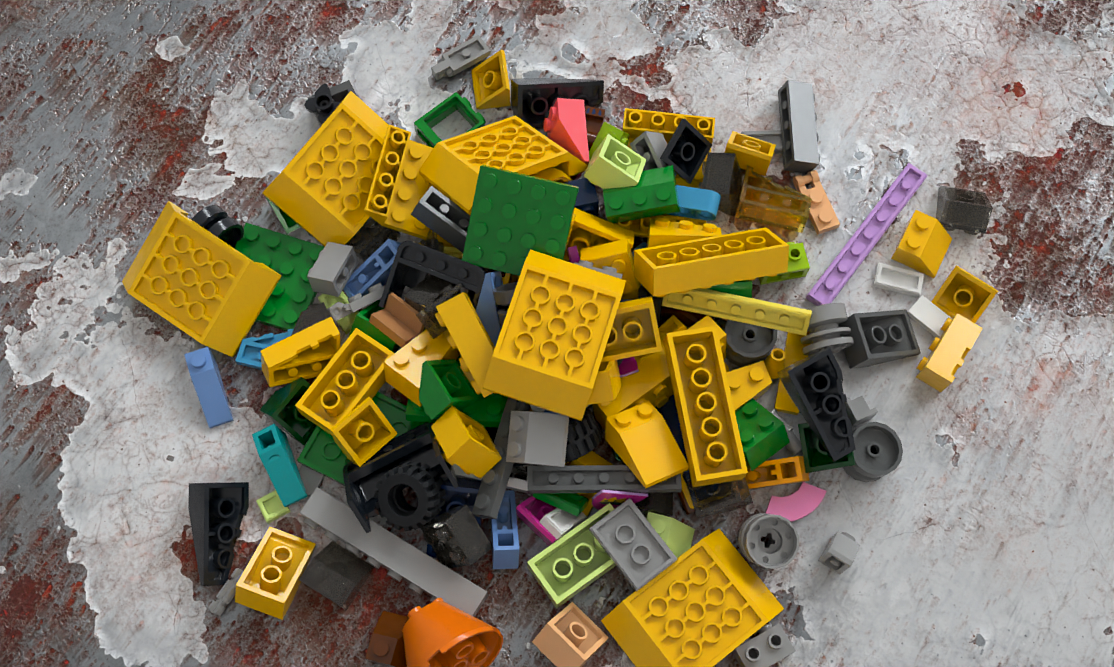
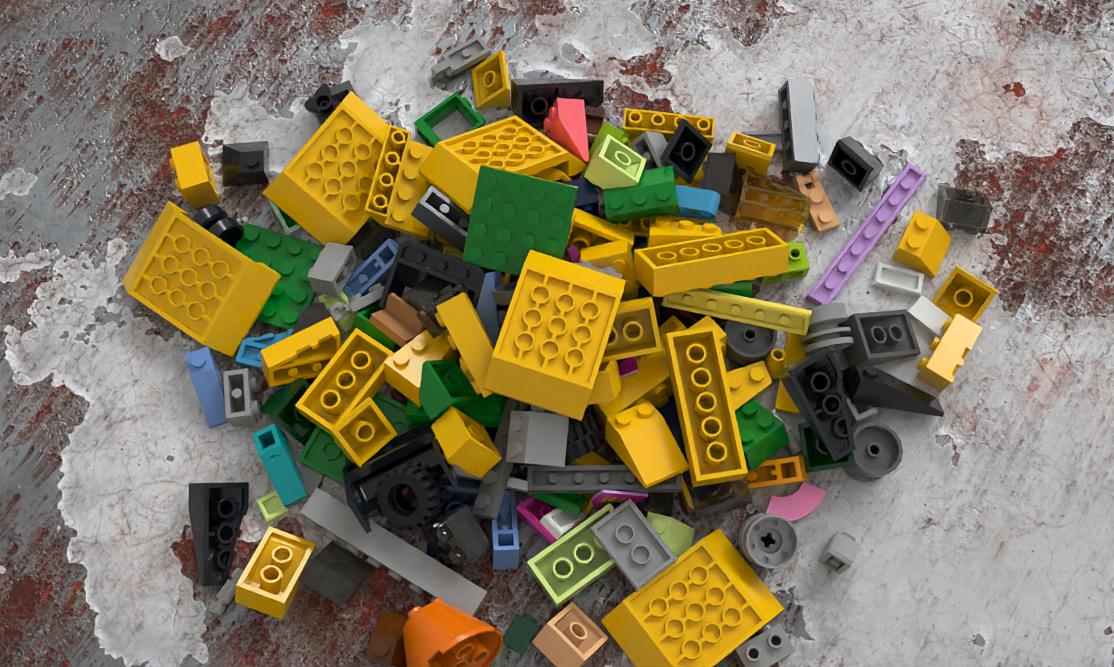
none -> yellow brick [169,141,220,209]
none -> black slope [223,141,269,187]
none -> light grey brick [223,368,260,427]
none -> clear green brick [503,613,539,657]
none -> black slope [827,136,884,193]
none -> black wedge [842,365,945,417]

